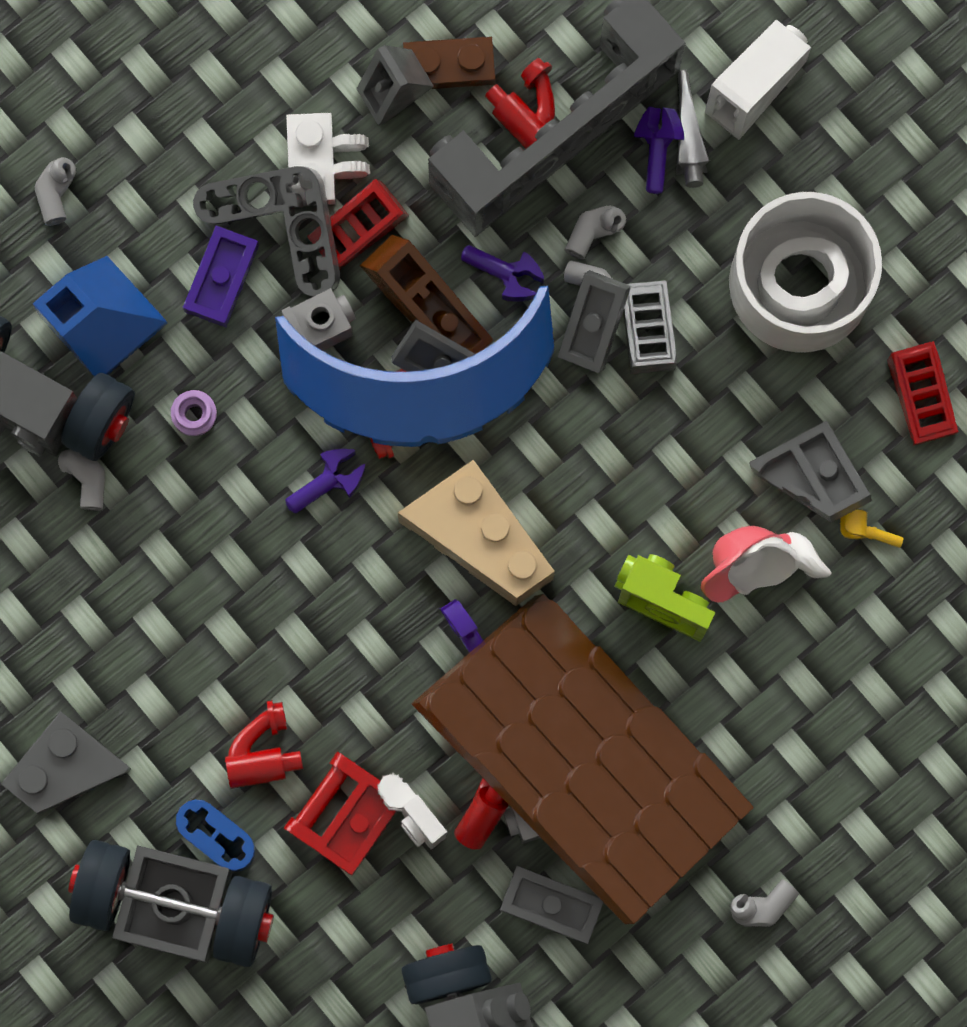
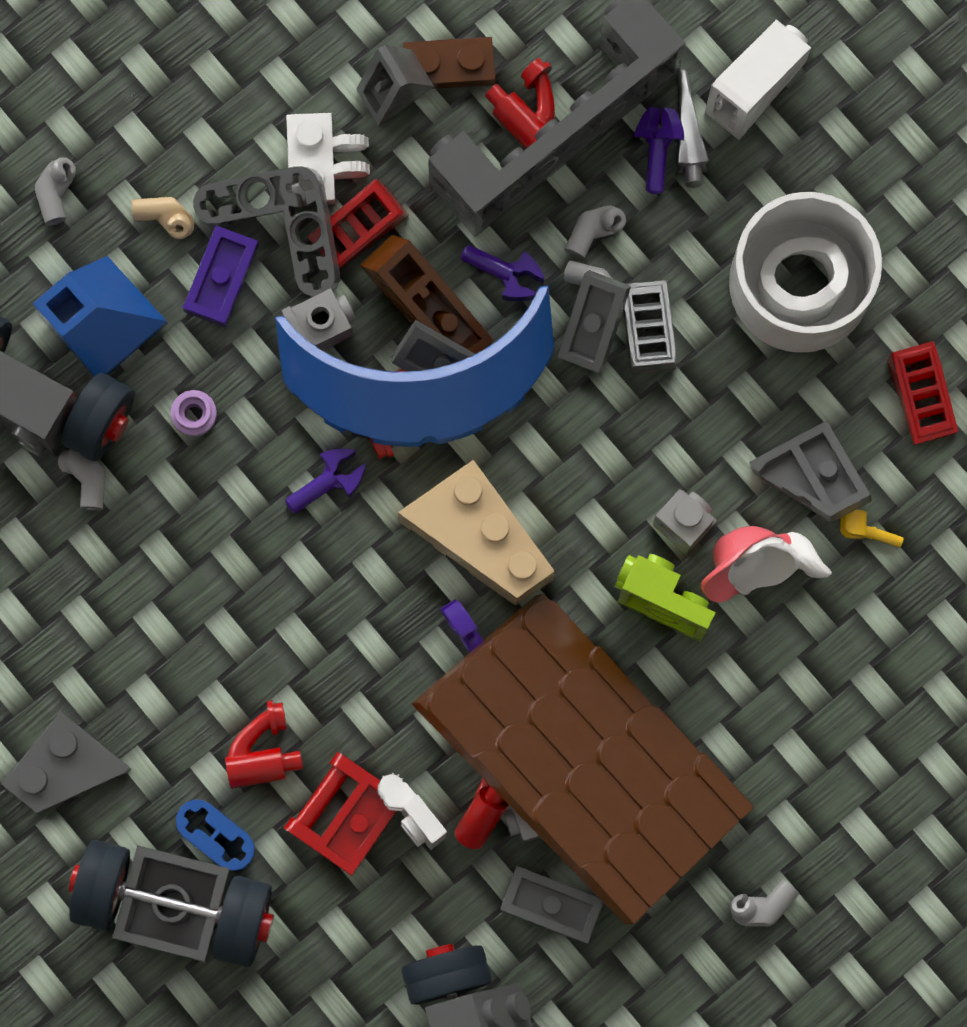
none -> tan arm [132,197,194,239]
none -> light grey brick [652,489,717,555]

